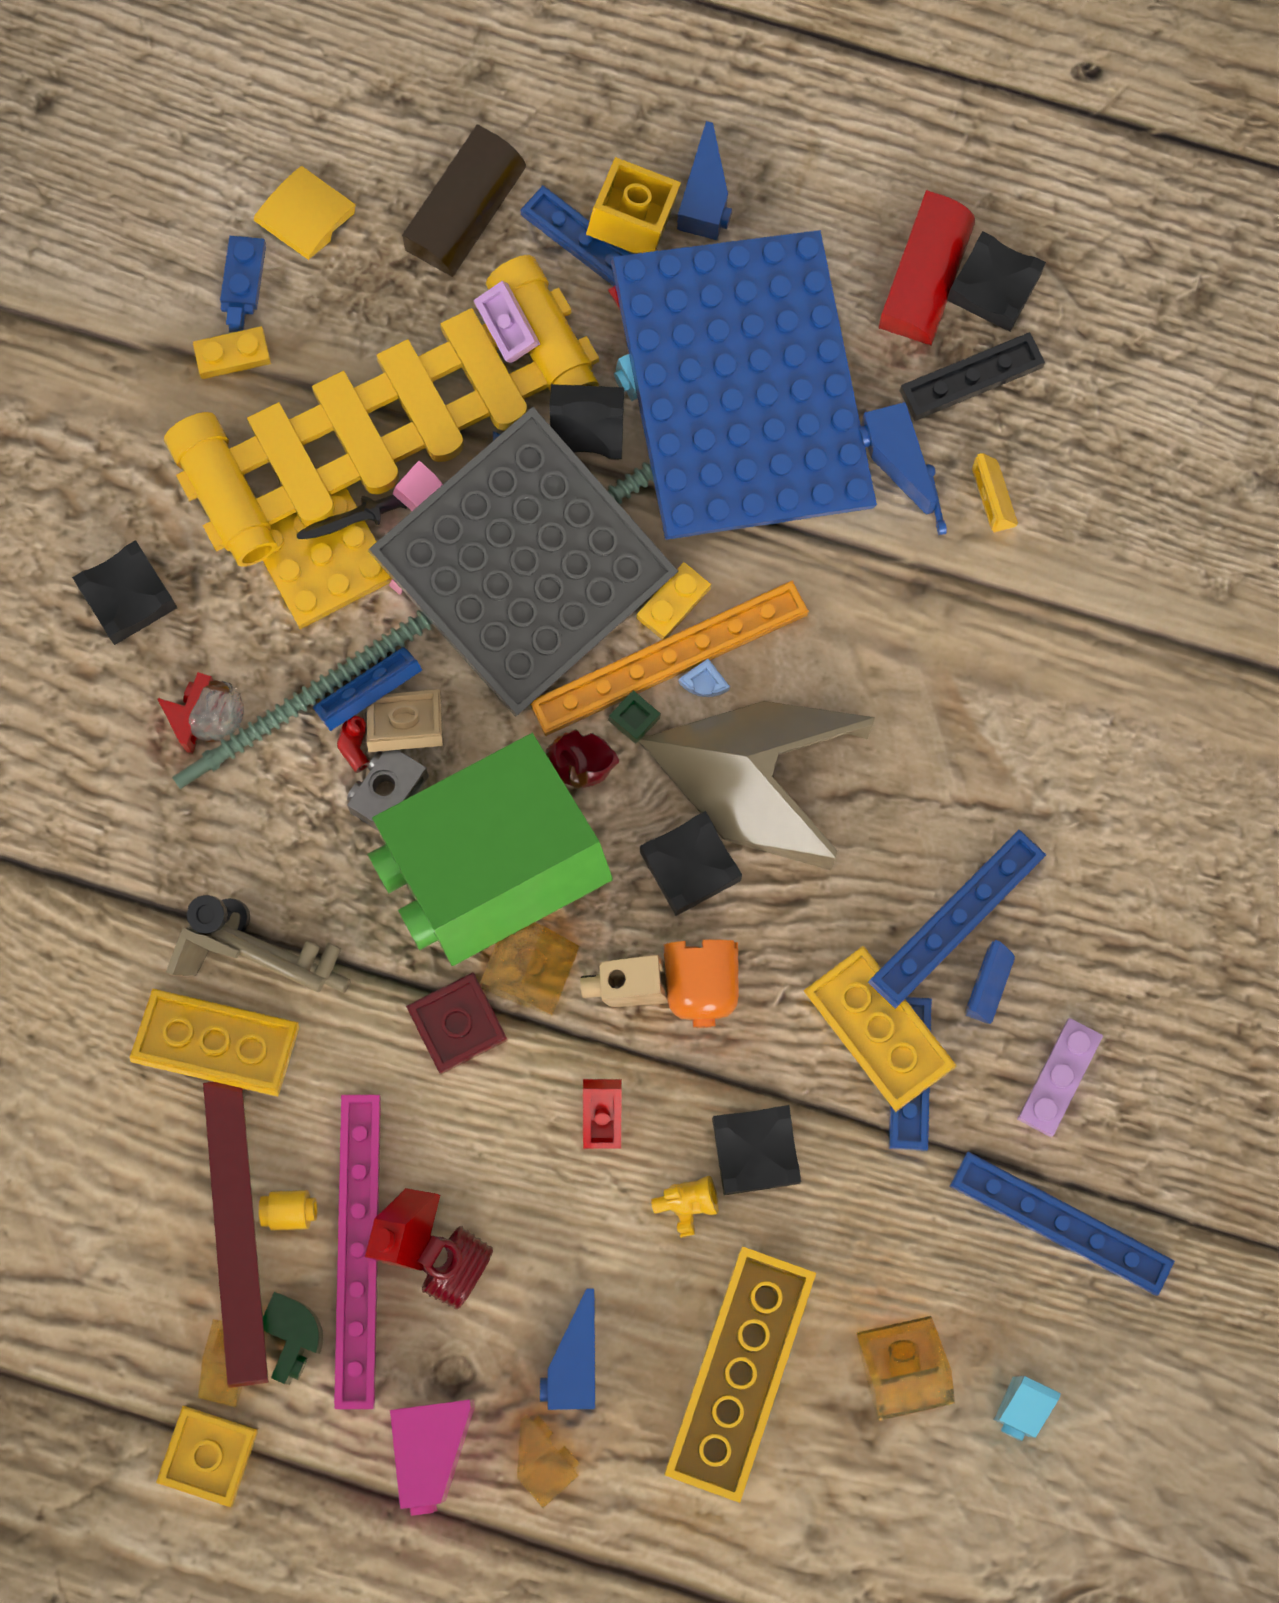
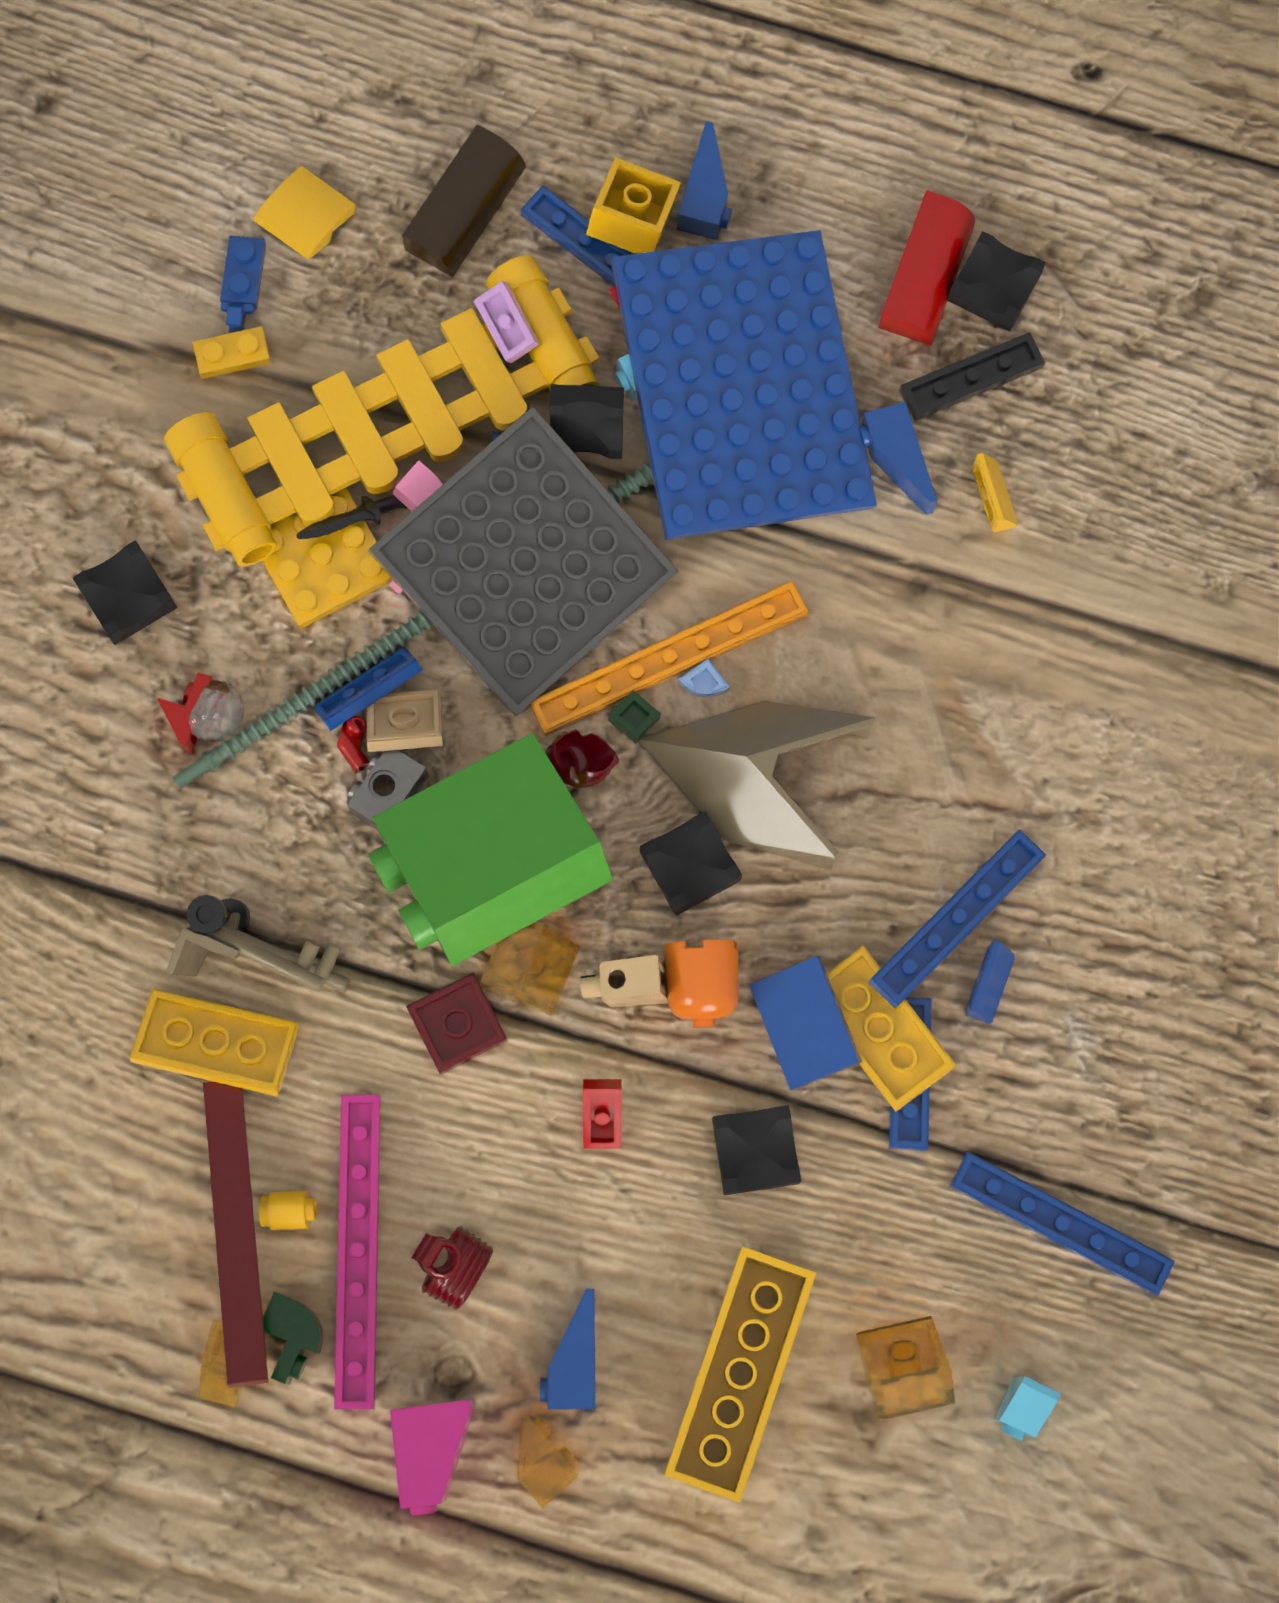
yellow tile [156,1405,258,1507] -> none
red slope [365,1188,441,1271] -> none
yellow plate [636,562,711,640] -> none
yellow piece [651,1176,719,1238] -> none
blue hinge [926,464,947,535] -> none
lavender plate [1017,1018,1103,1137] -> none
none -> blue tile [749,956,862,1090]

